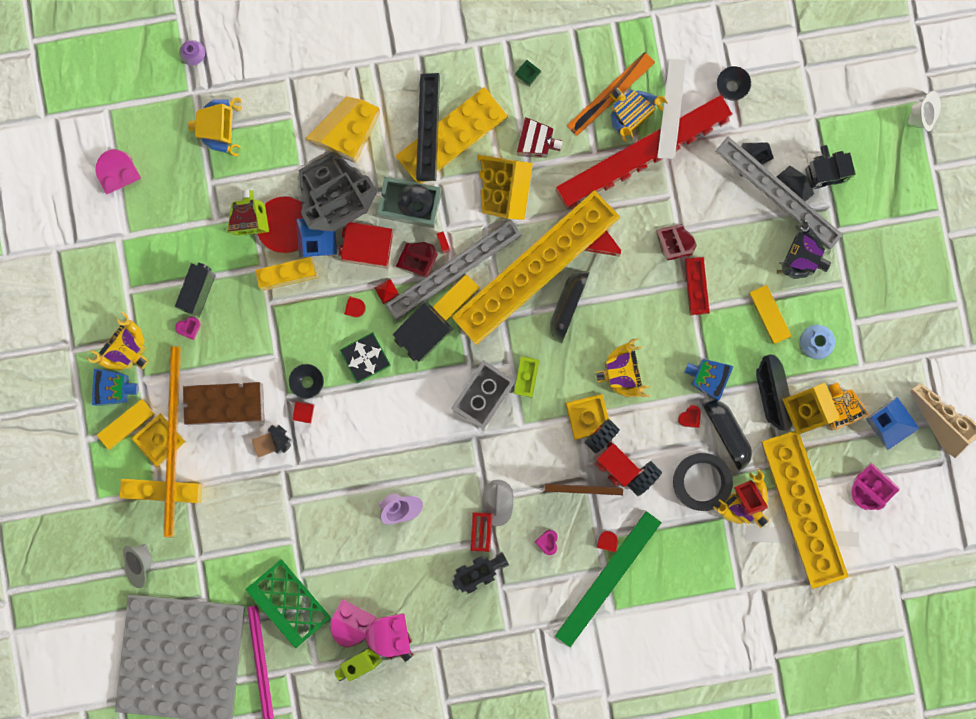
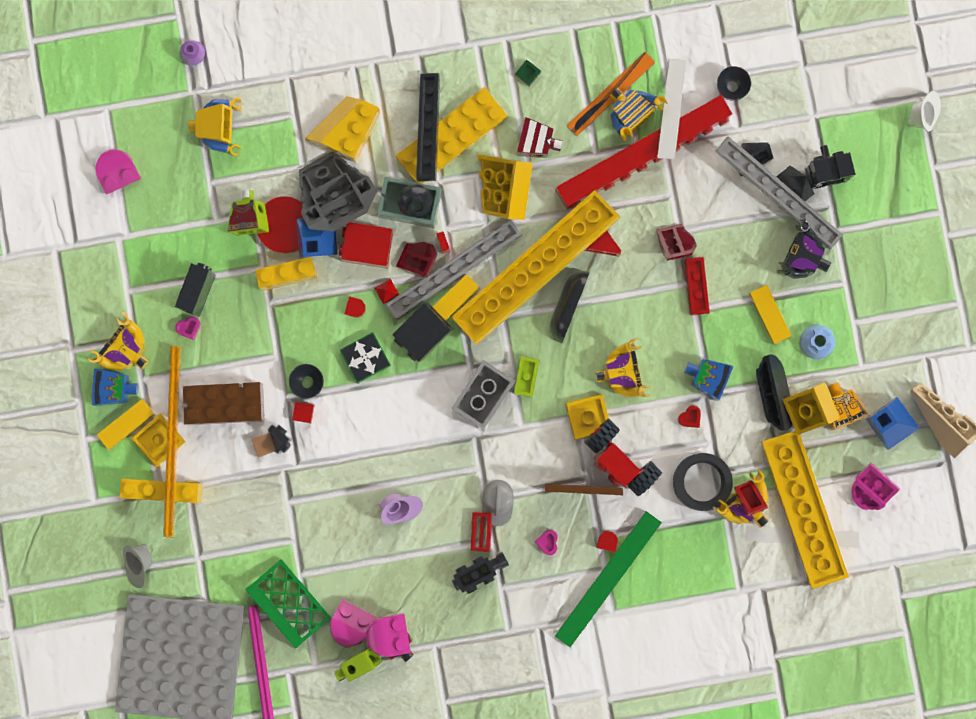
black brick [702,400,752,471] -> none

